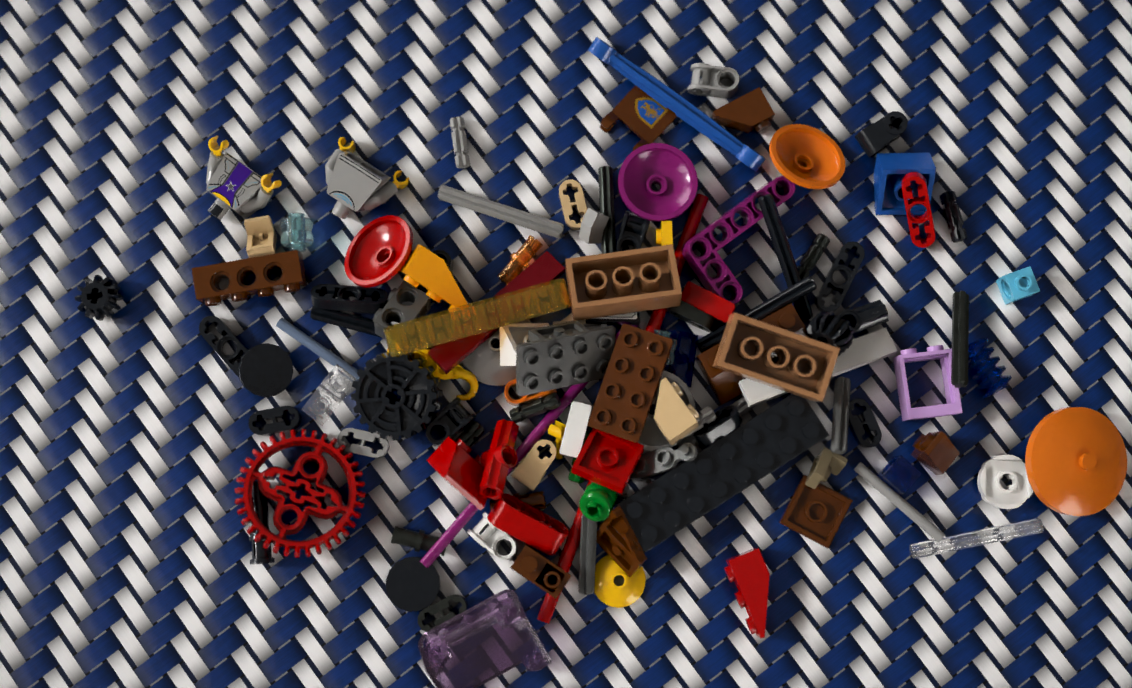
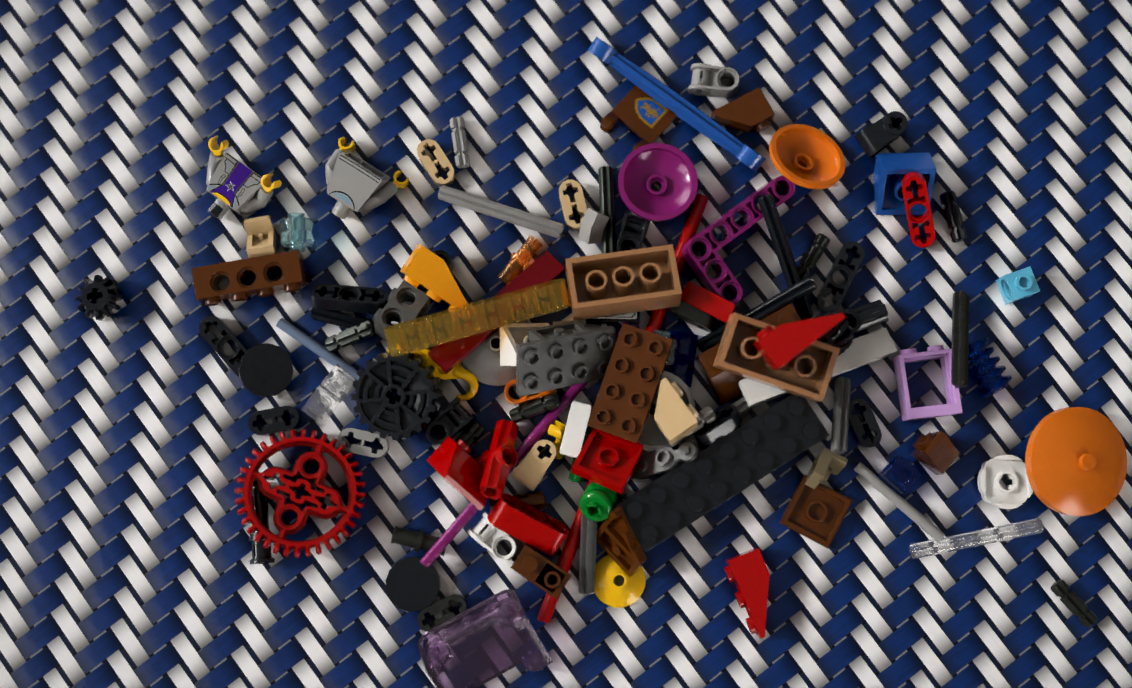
red dish [344,215,413,288] -> none
yellow plate [655,221,673,246] -> none
none -> pearl dark grey axle [325,321,375,352]
none -> tan beam [417,139,455,187]
none -> red slope [753,313,845,370]
none -> pearl dark grey axle [1051,579,1098,627]

